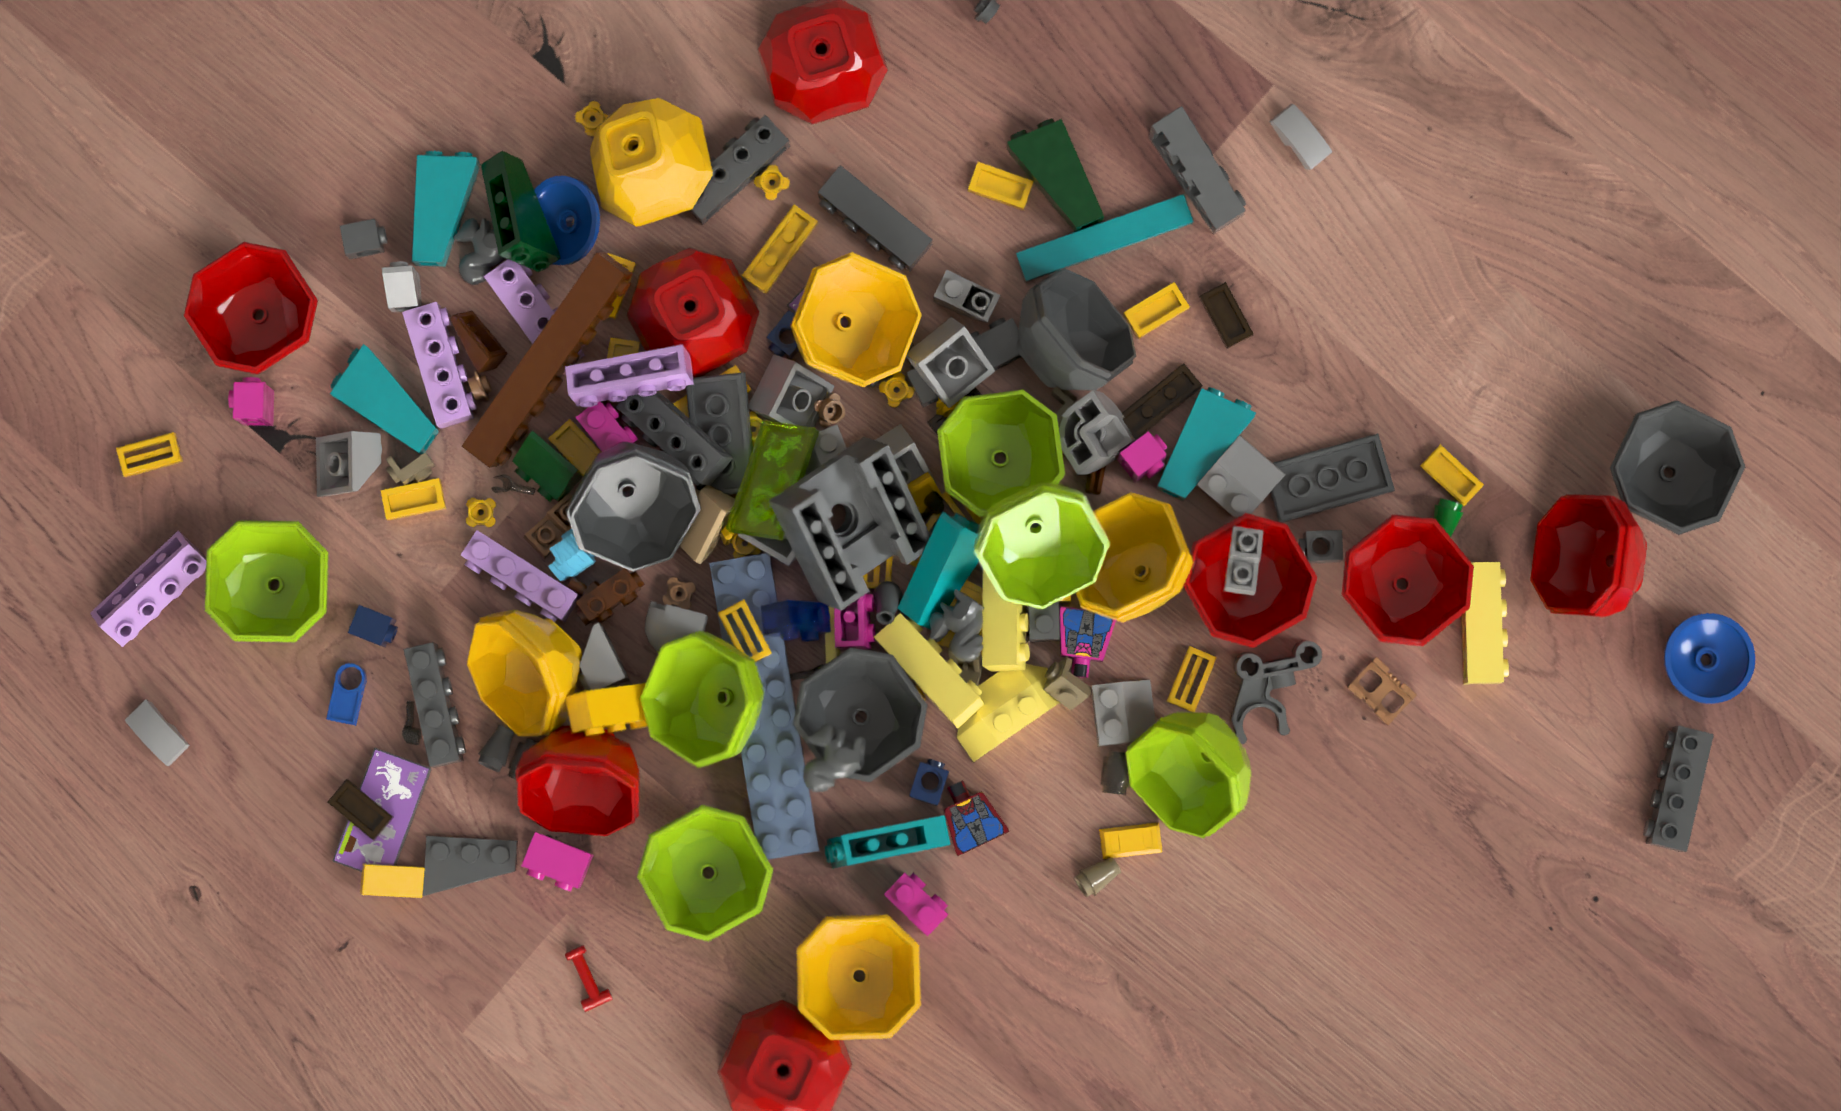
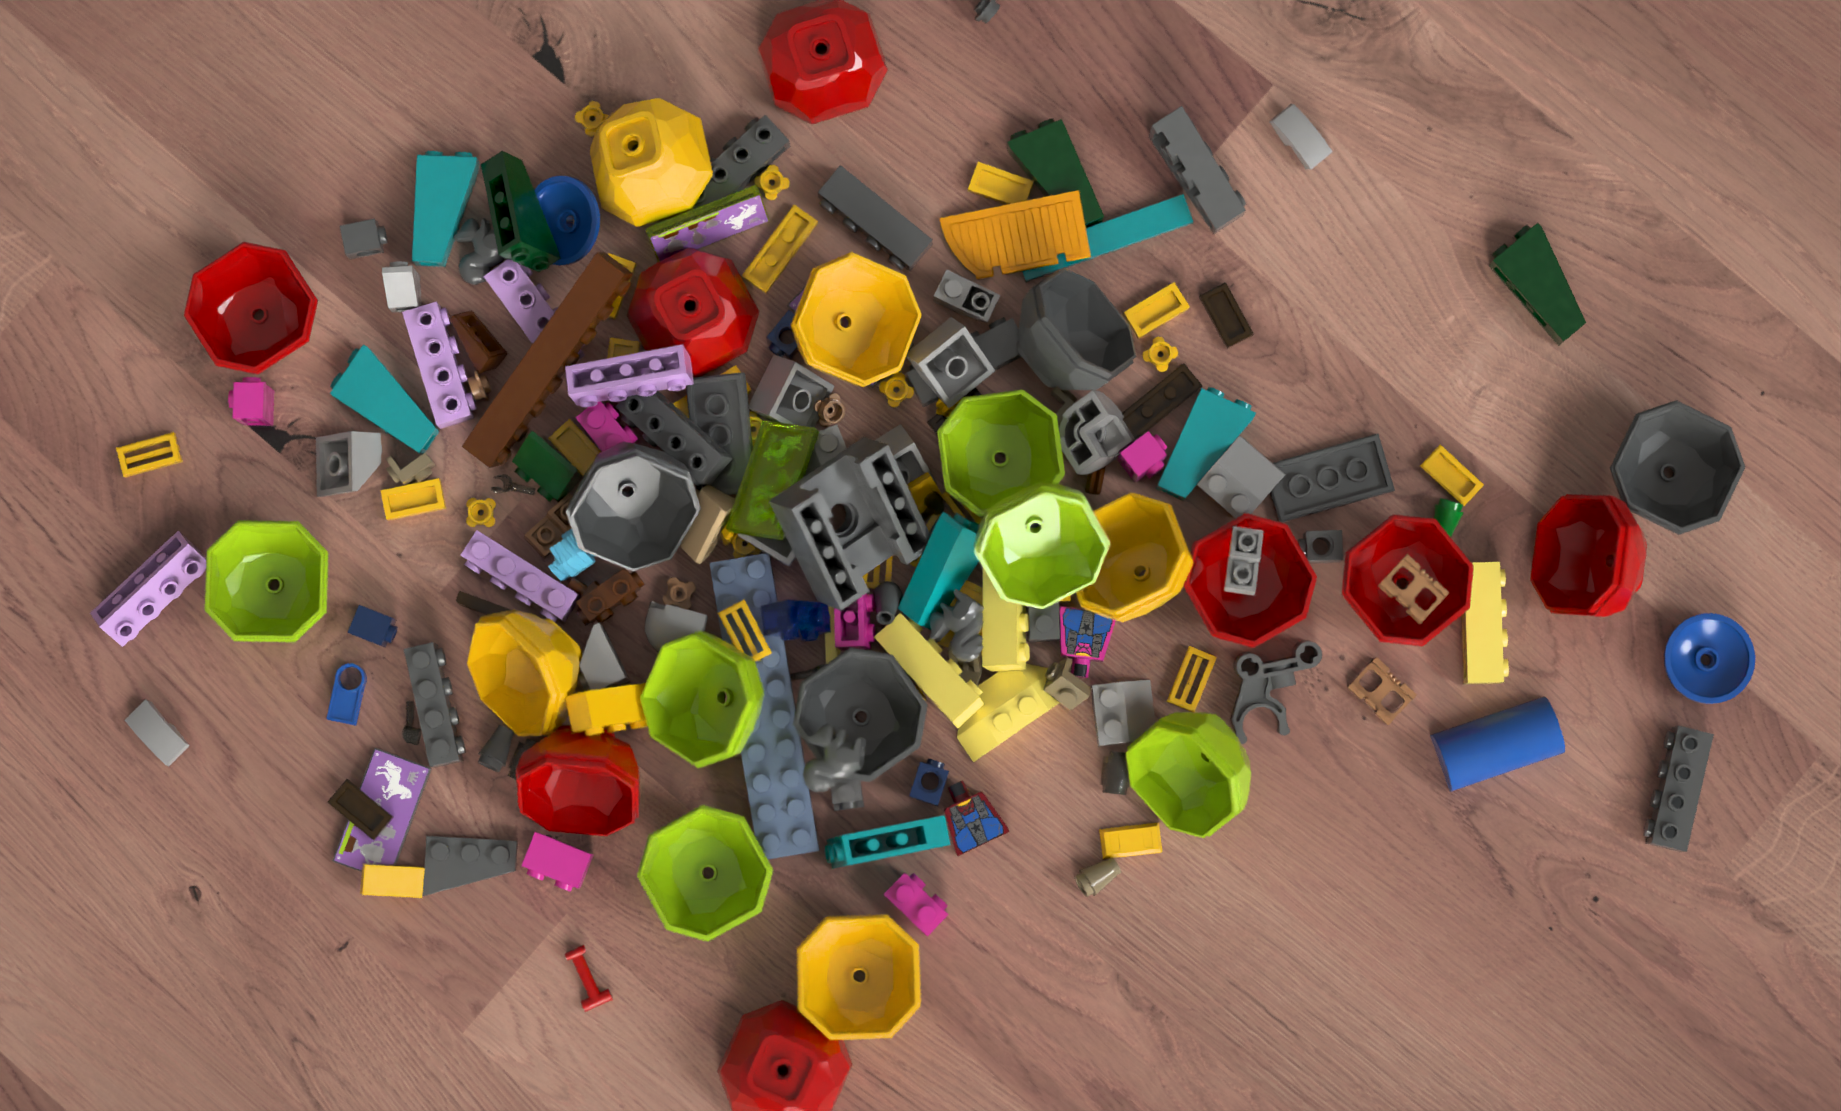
none -> dark brown tile [456,591,511,615]
none -> tile [645,185,770,262]
none -> flat silver brick [830,778,864,811]
none -> light orange piece [939,190,1091,280]
none -> yellow plate [1143,337,1178,372]
none -> medium nougat piece [1378,554,1449,624]
none -> blue brick [1430,696,1565,792]
none -> dark green slope [1488,223,1586,346]

